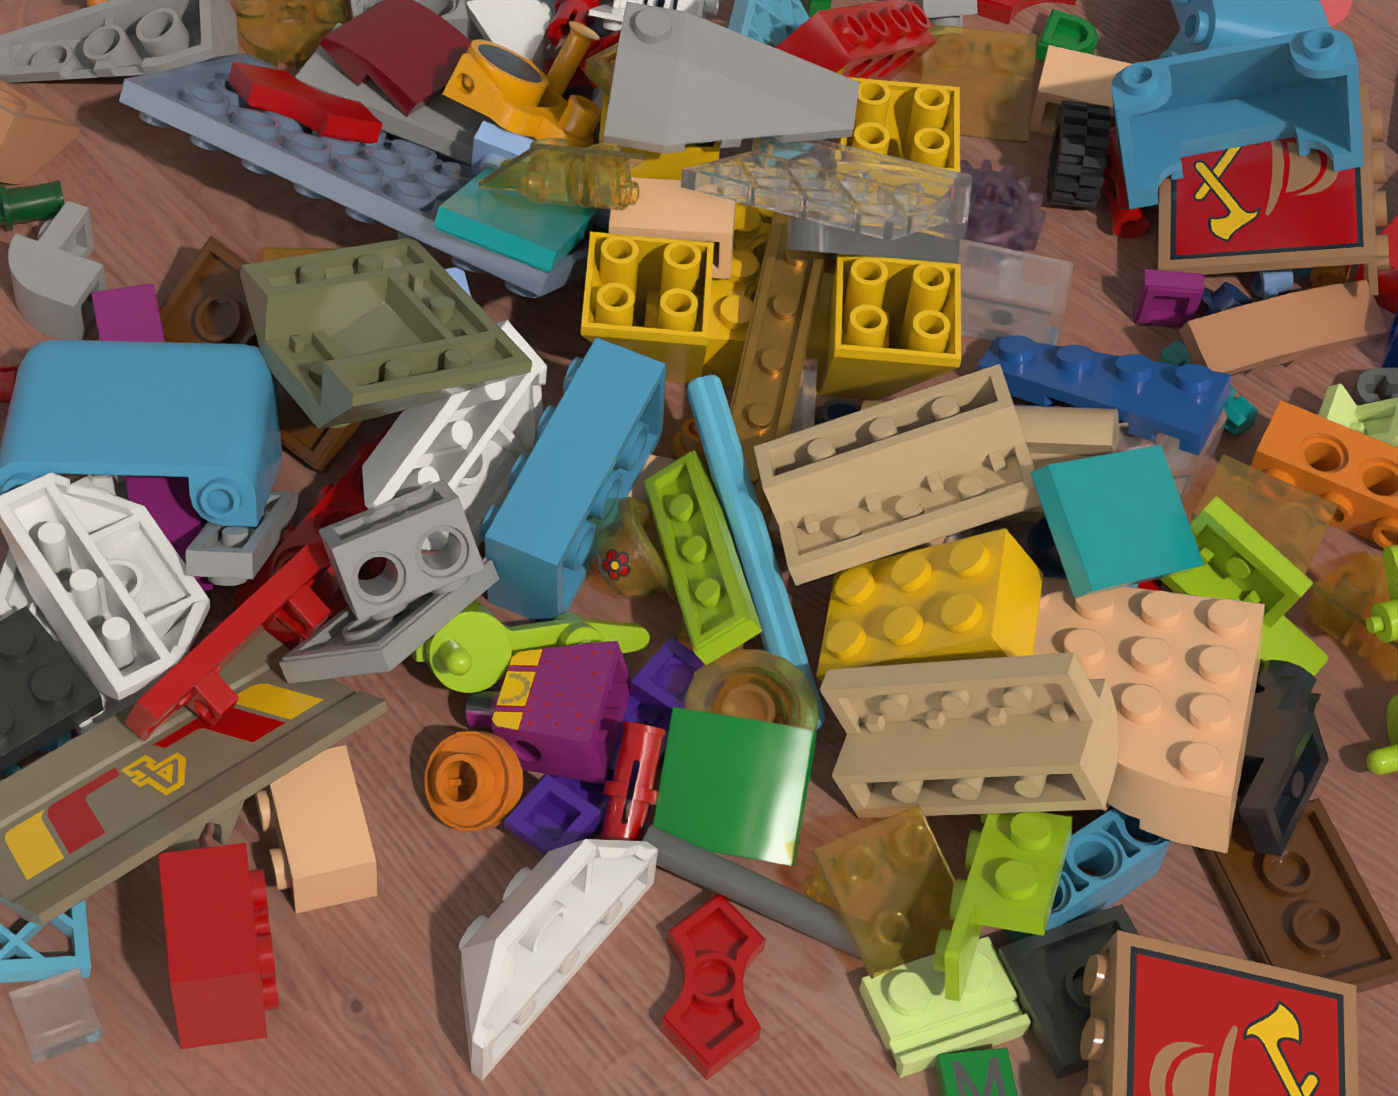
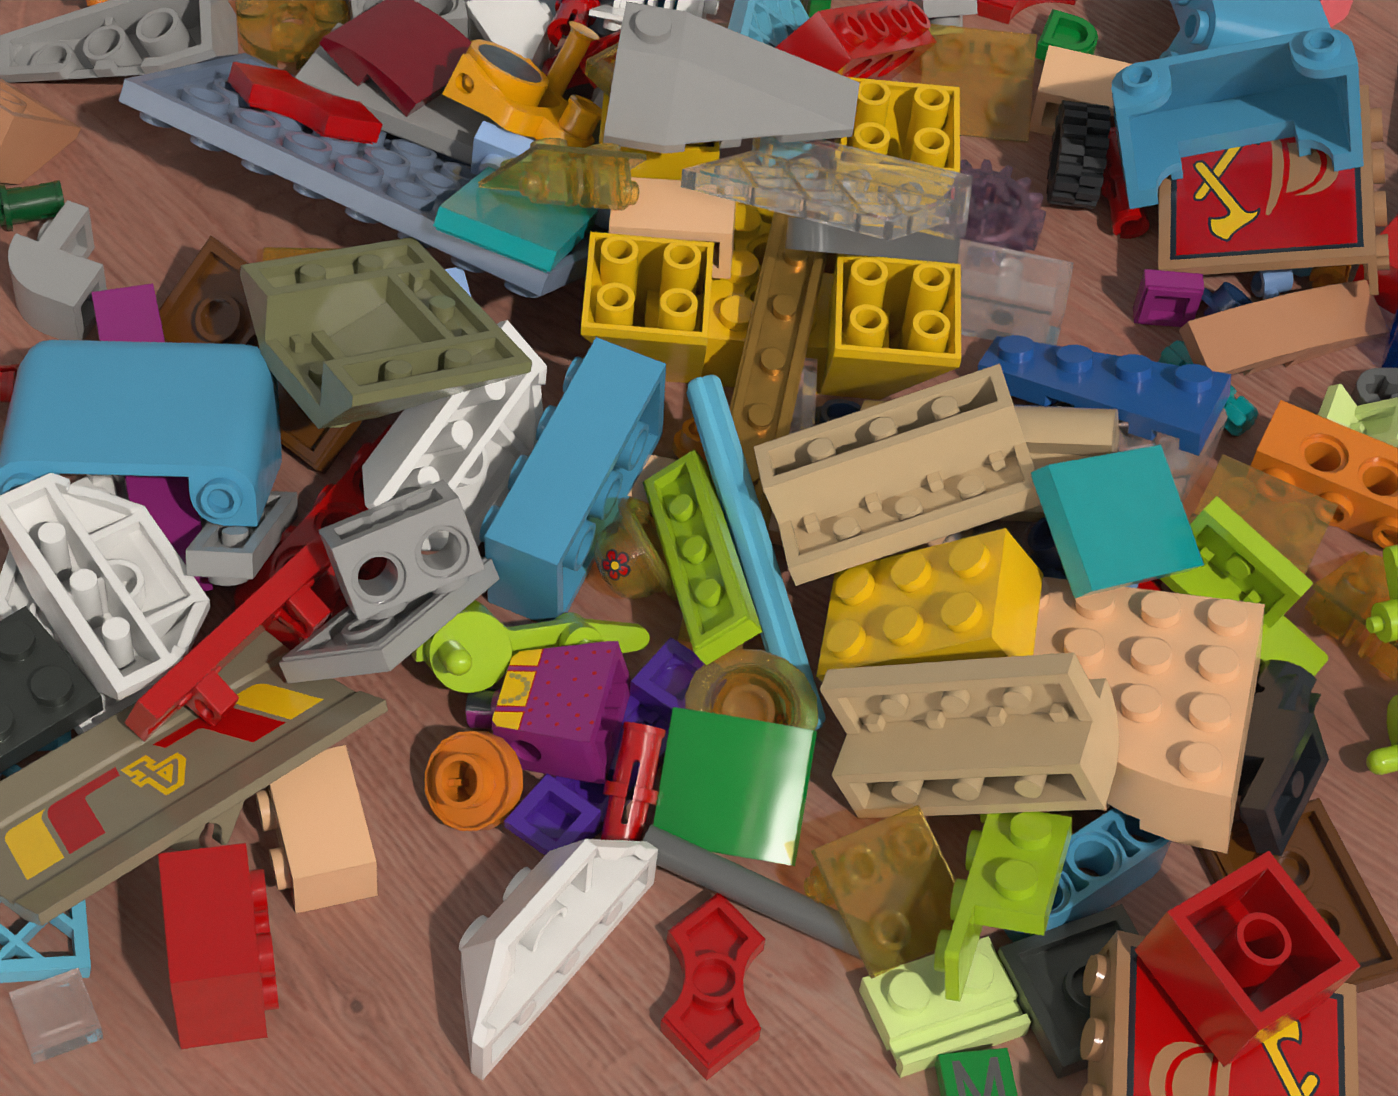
none -> red brick [1135,851,1360,1067]

